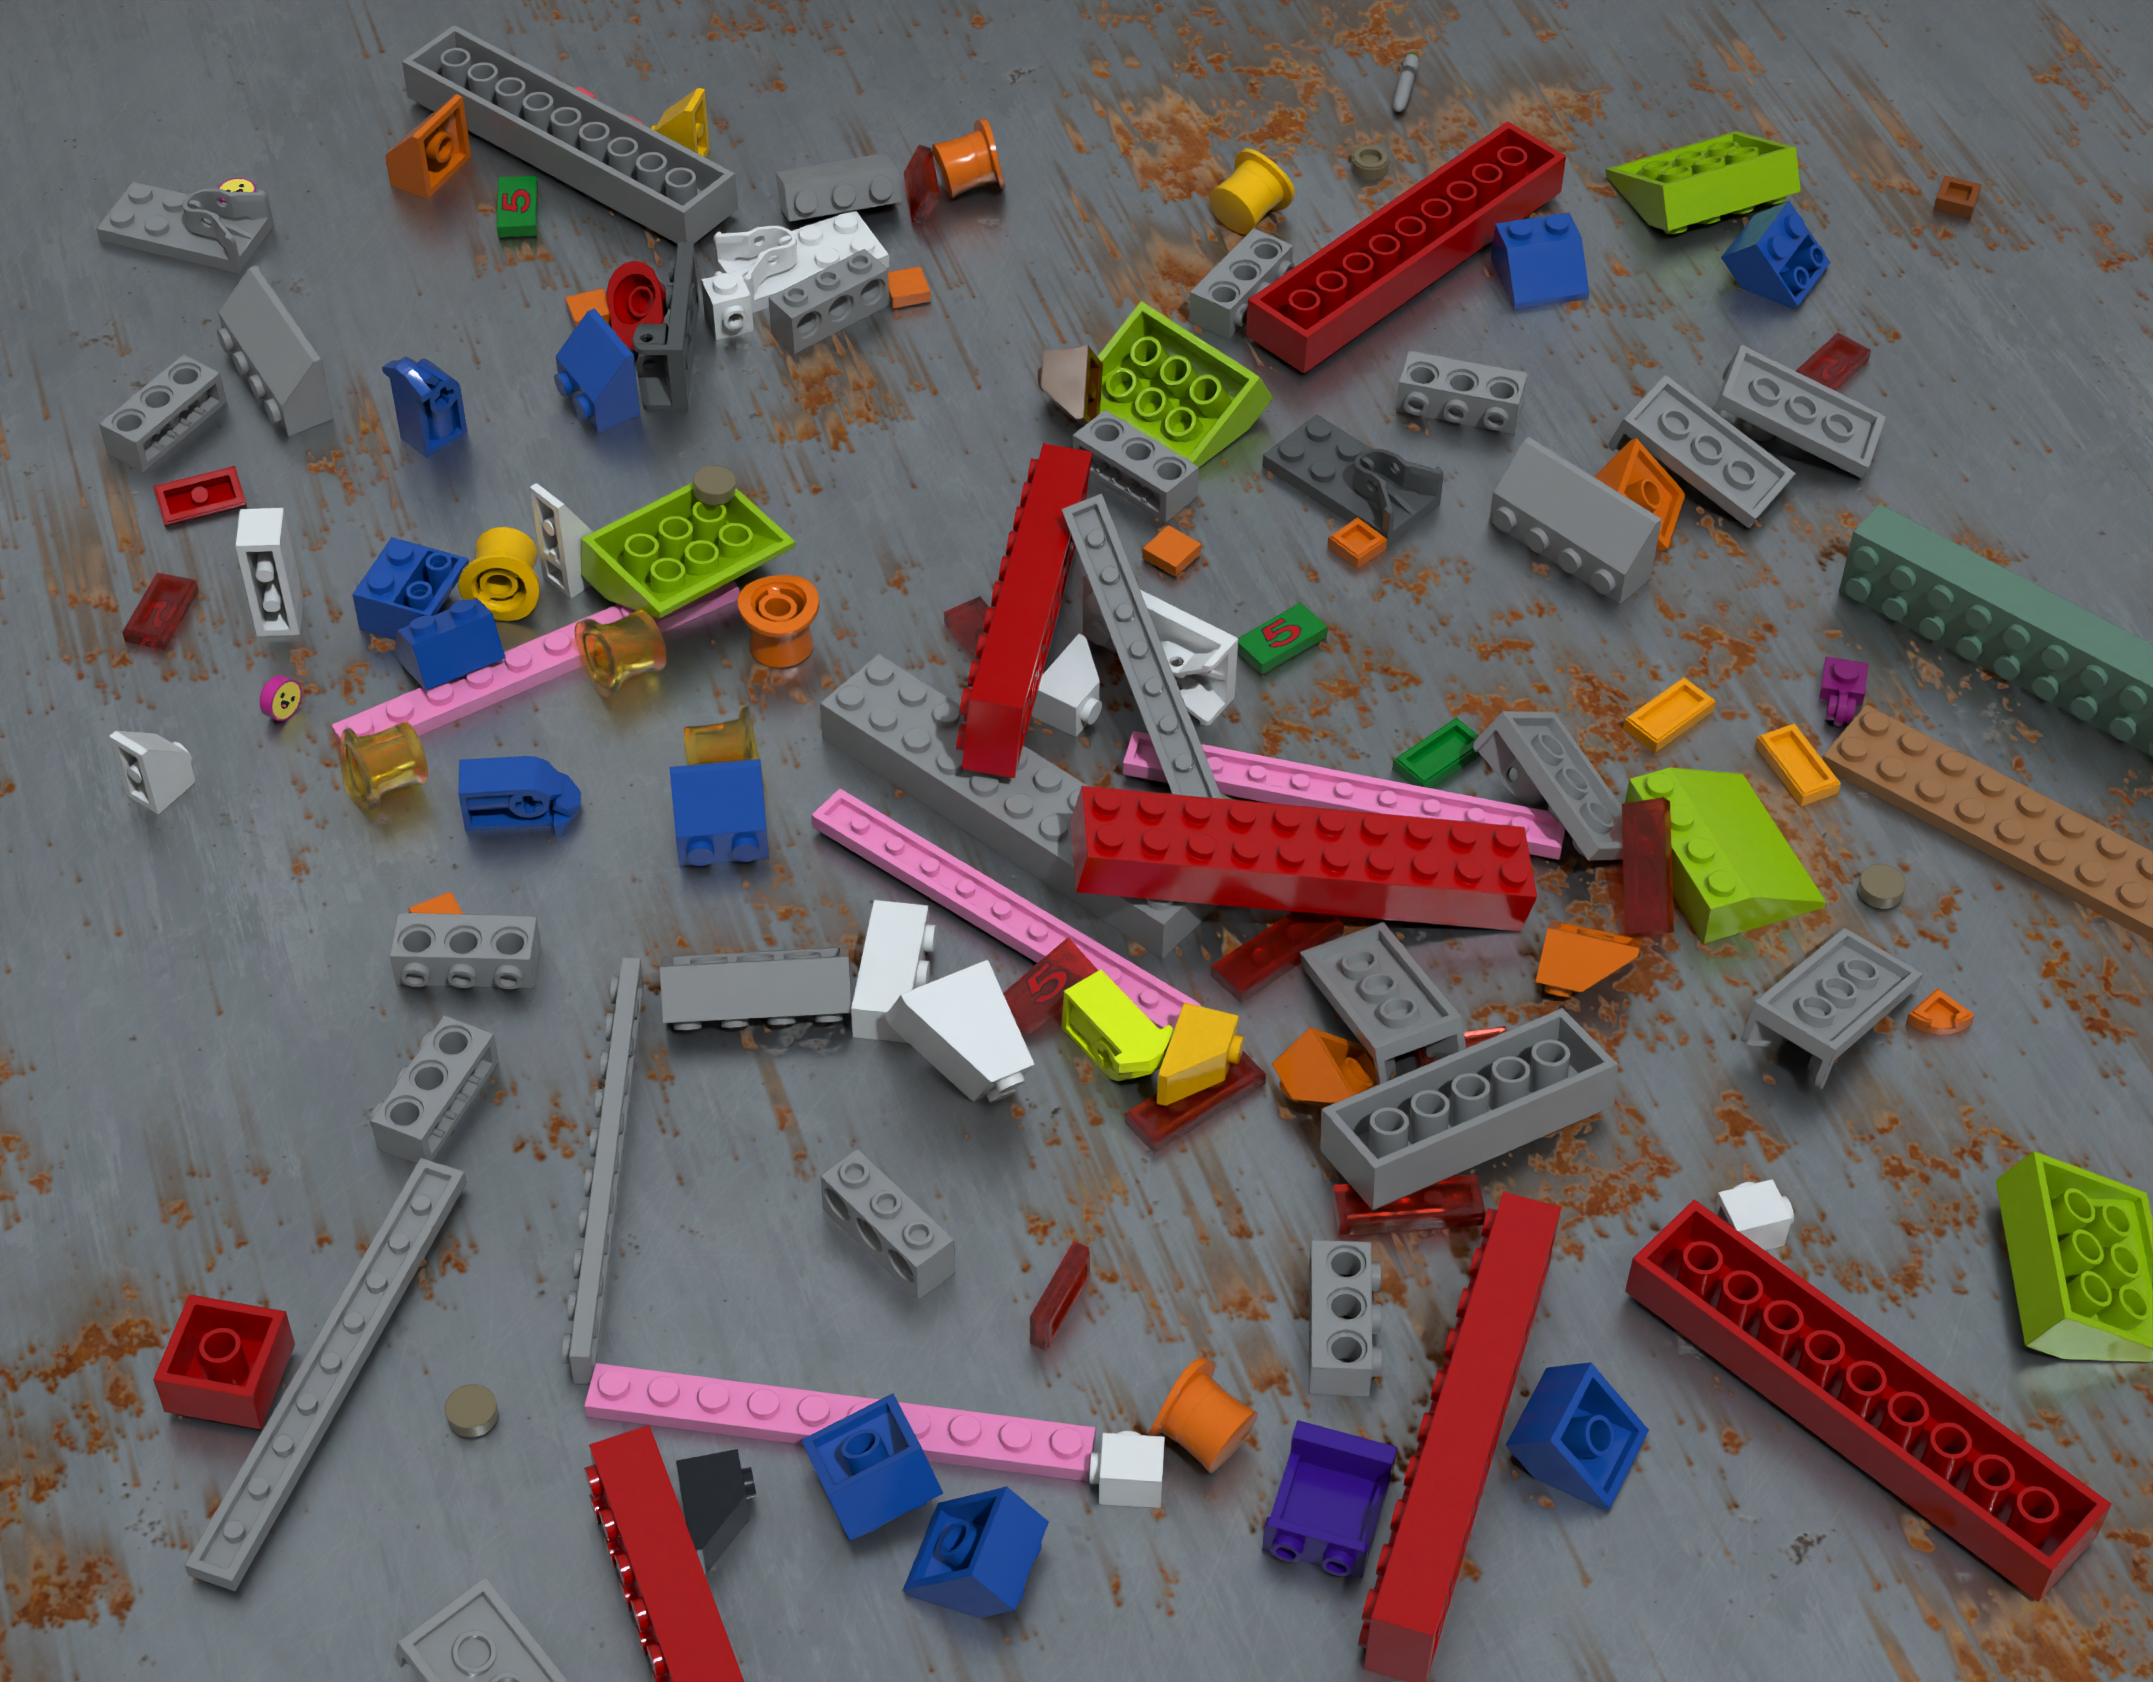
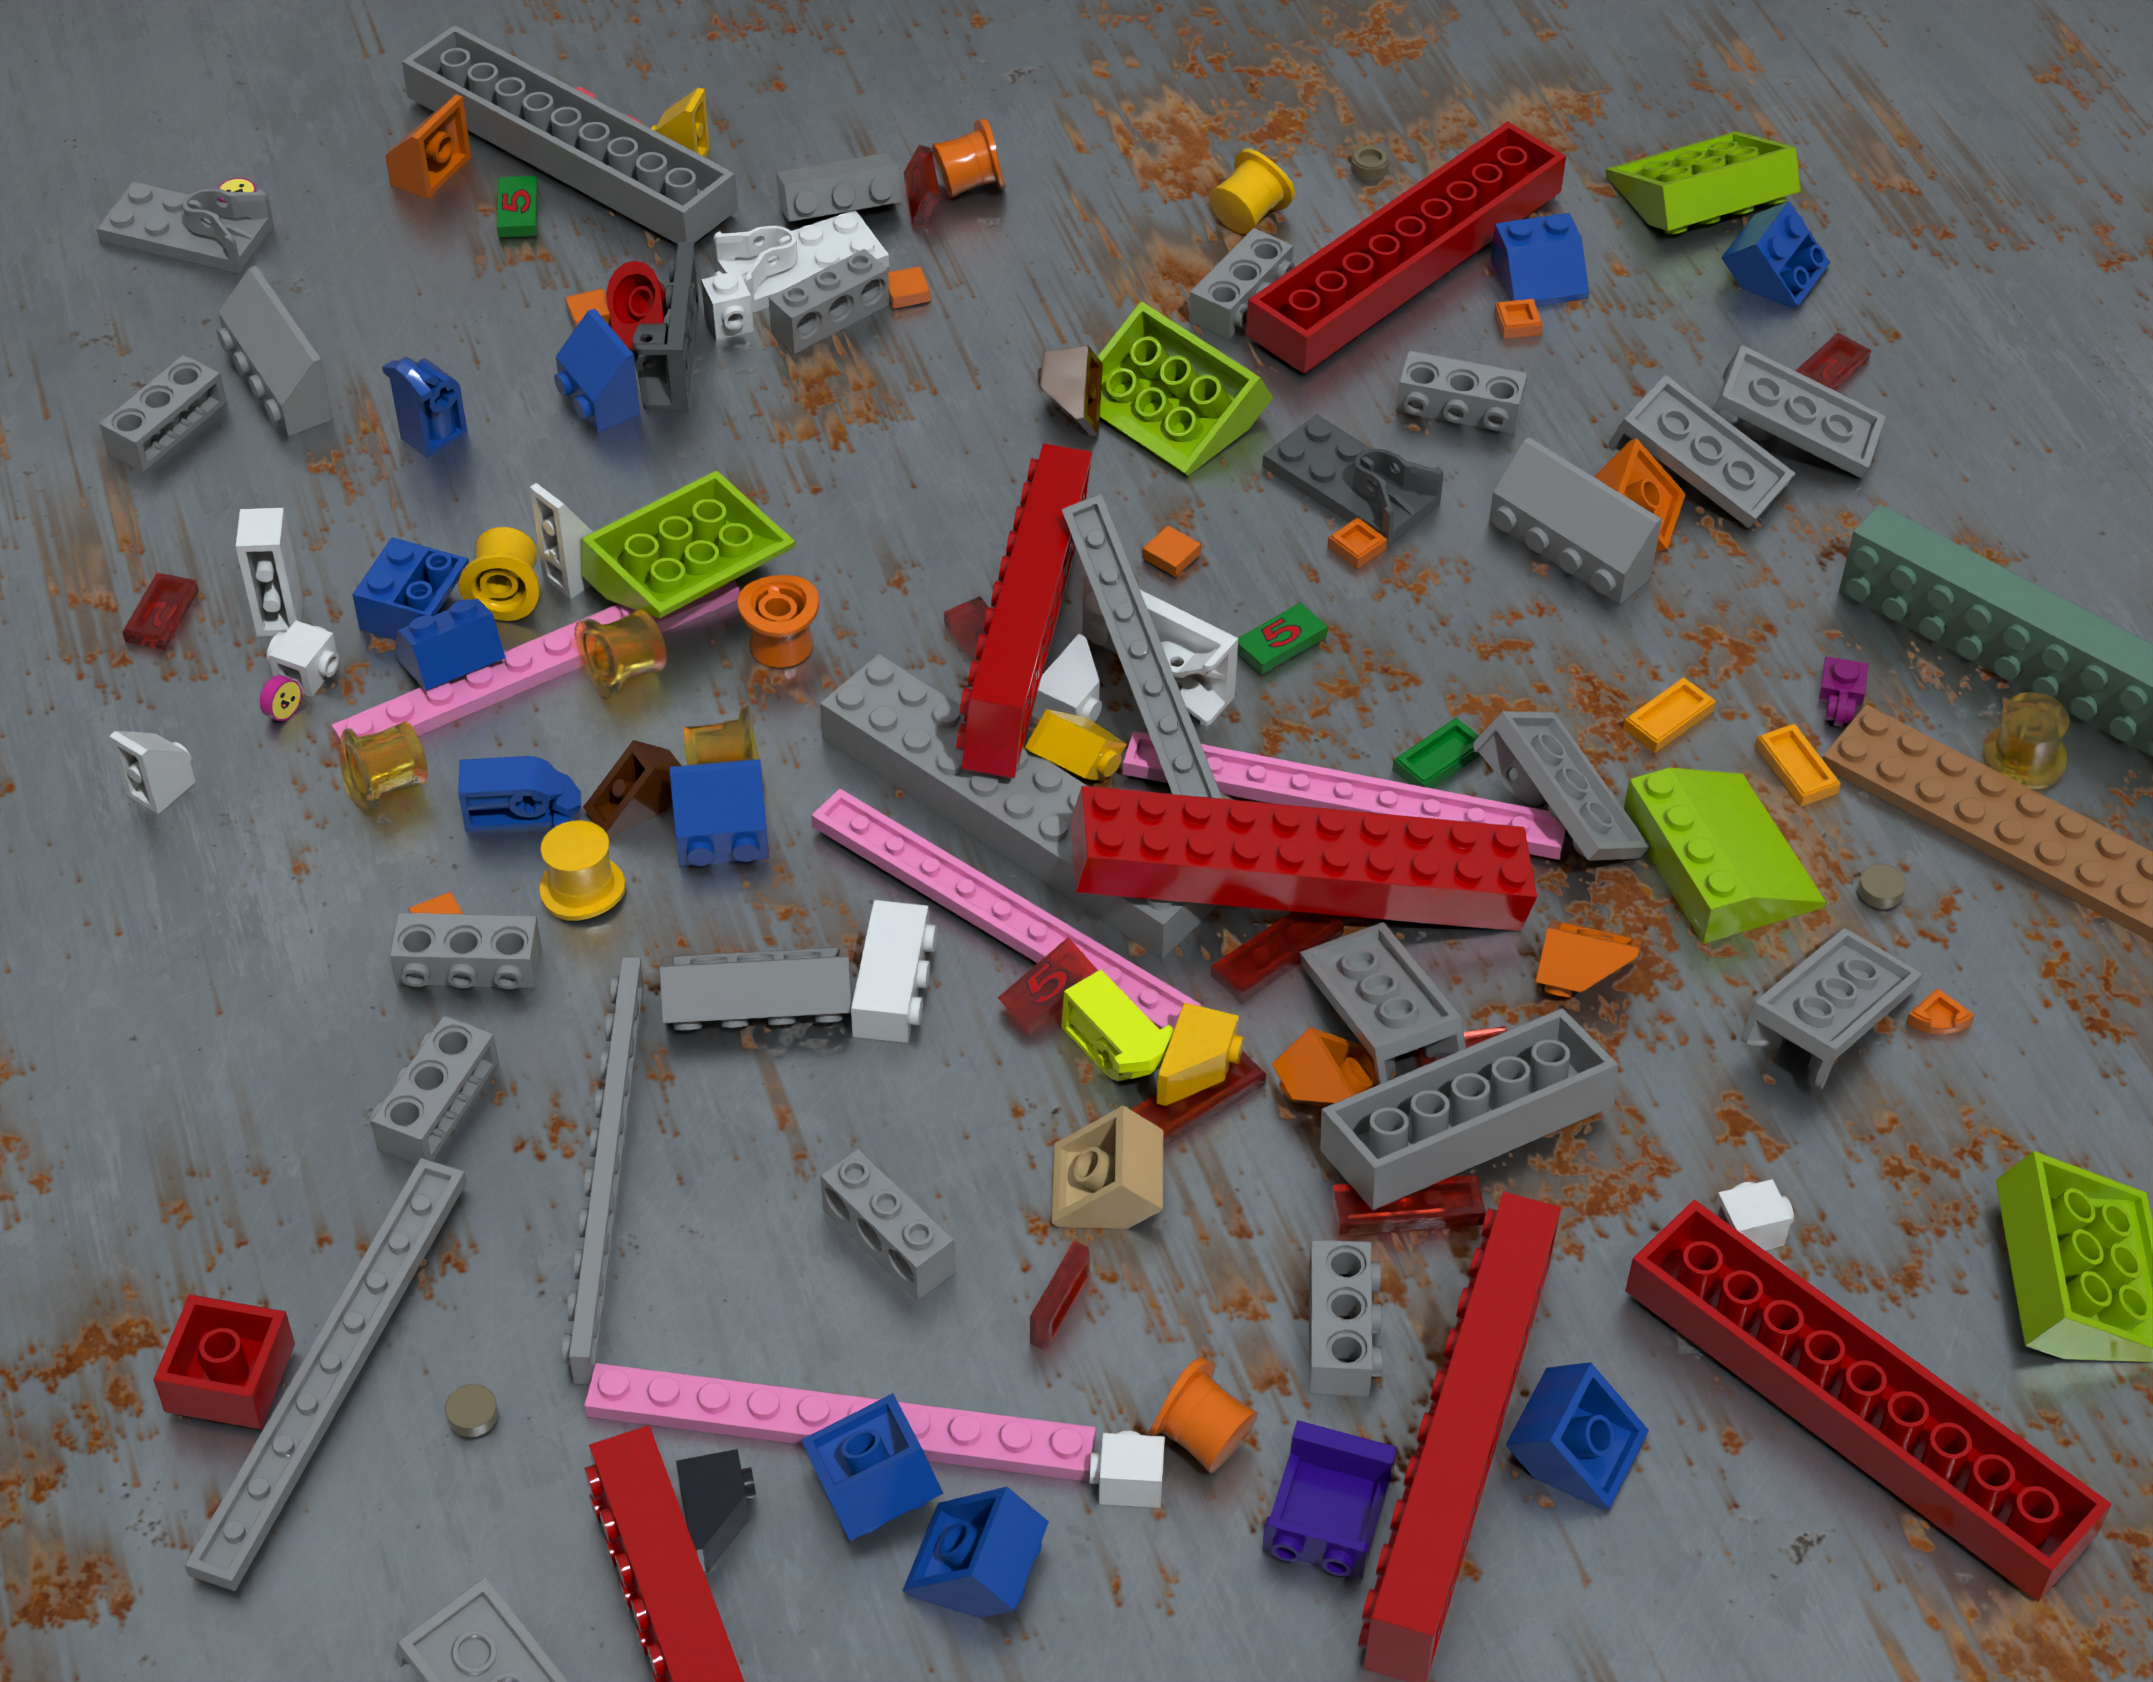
red slope [153,466,247,526] -> none
dark tan tile [693,465,736,505] -> none
white slope [885,960,1035,1103] -> none
light grey brick [1073,410,1199,523] -> none
light grey piece [1392,52,1419,113] -> none
clear red tile [1622,797,1674,938] -> none
dark orange tile [1933,175,1982,219] -> none
none -> white brick [267,620,339,697]
none -> yellow piece [539,820,626,921]
none -> reddish brown slope [583,740,682,837]
none -> yellow slope [1025,709,1127,782]
none -> tan slope [1052,1105,1163,1229]
none -> orange tile [1494,299,1543,339]
none -> clear yellow piece [1982,692,2070,789]

